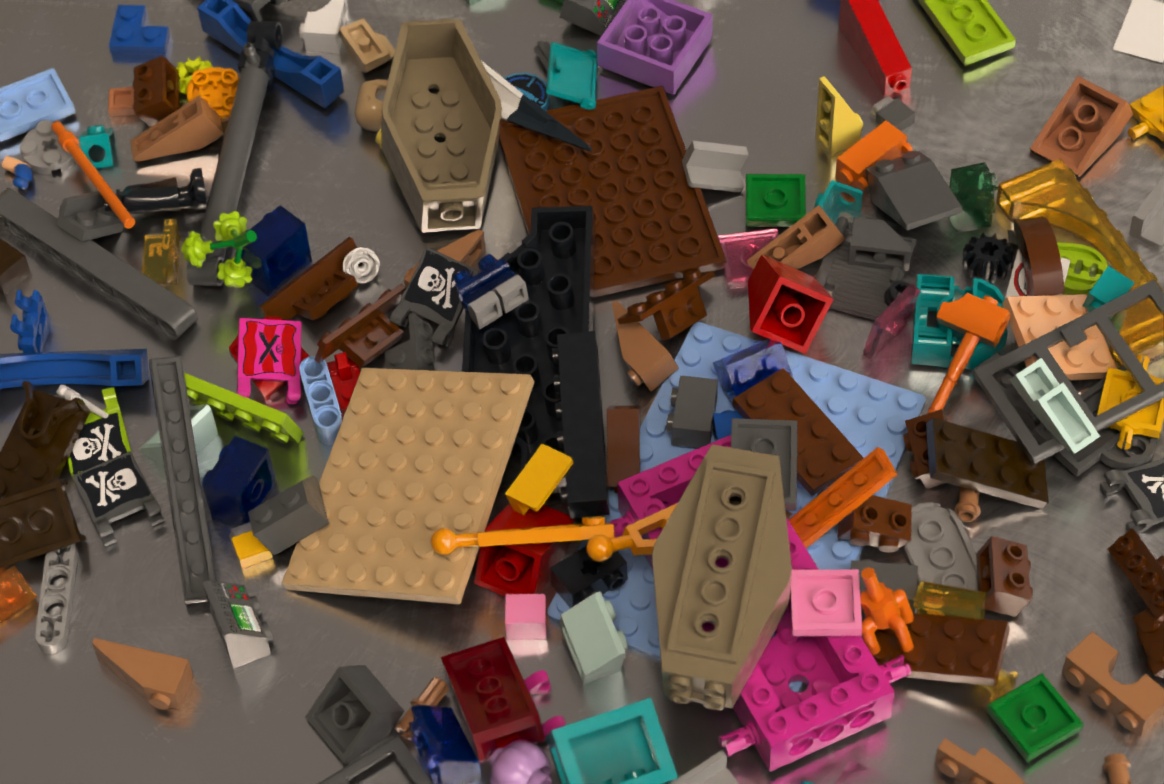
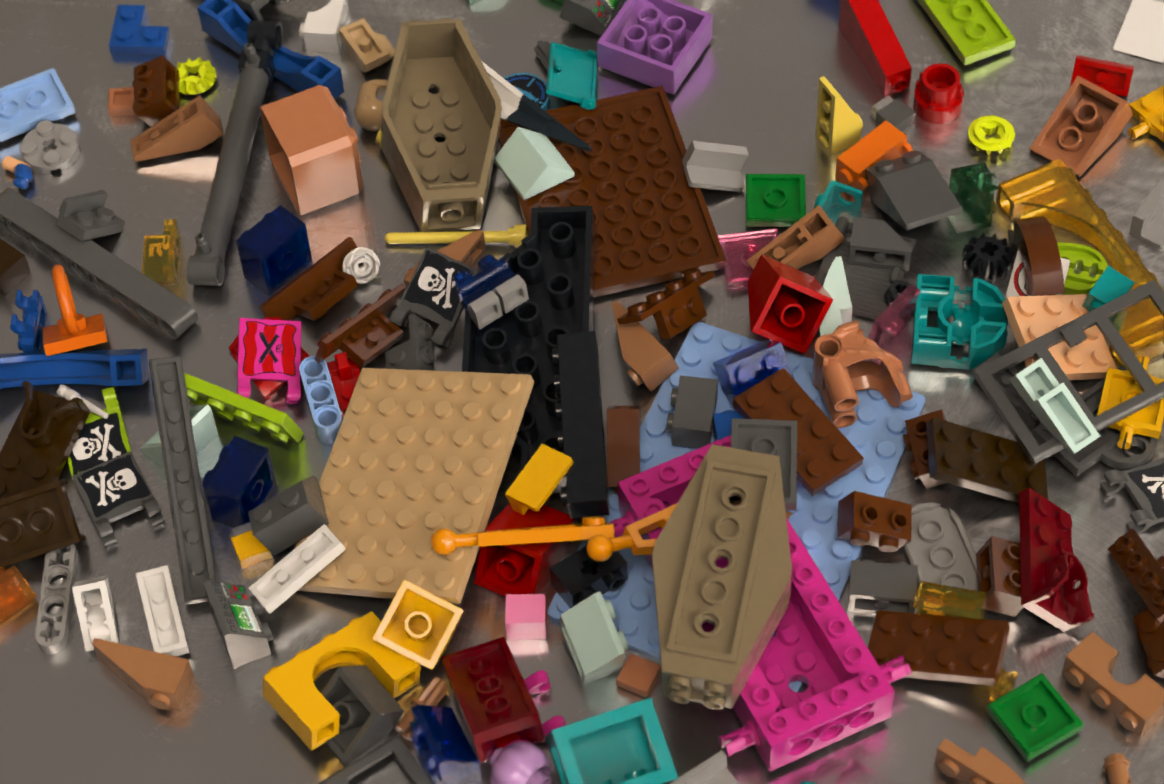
orange bar [51,121,135,228] -> none
teal bracket [79,125,113,168] -> none
black piece [103,168,207,214] -> none
lime plant [181,211,257,288] -> none
light orange tile [187,67,239,122] -> none
orange tile [789,447,898,548] -> none
bright pink plate [790,569,862,636] -> none
orange plant [860,568,914,655] -> none
orange piece [927,293,1011,414] -> none
medium nougat pin [954,486,981,522] -> none
none -> orange tile [43,264,108,357]
none -> white arch [72,575,120,652]
none -> white plate [135,565,189,656]
none -> white plate [249,524,346,613]
none -> nougat plate [259,85,363,216]
none -> yellow arch [263,611,421,751]
none -> yellow slope [373,580,464,671]
none -> light yellow piece [385,224,528,249]
none -> light aqua slope [494,127,575,200]
none -> nougat tile [616,653,661,698]
none -> nougat helmet [812,320,913,428]
none -> light aqua slope [818,256,852,338]
none -> red piece [913,63,964,124]
none -> neon yellow gear [967,115,1015,155]
none -> dark red plate [1019,488,1094,632]
none -> red hinge [1070,55,1135,97]

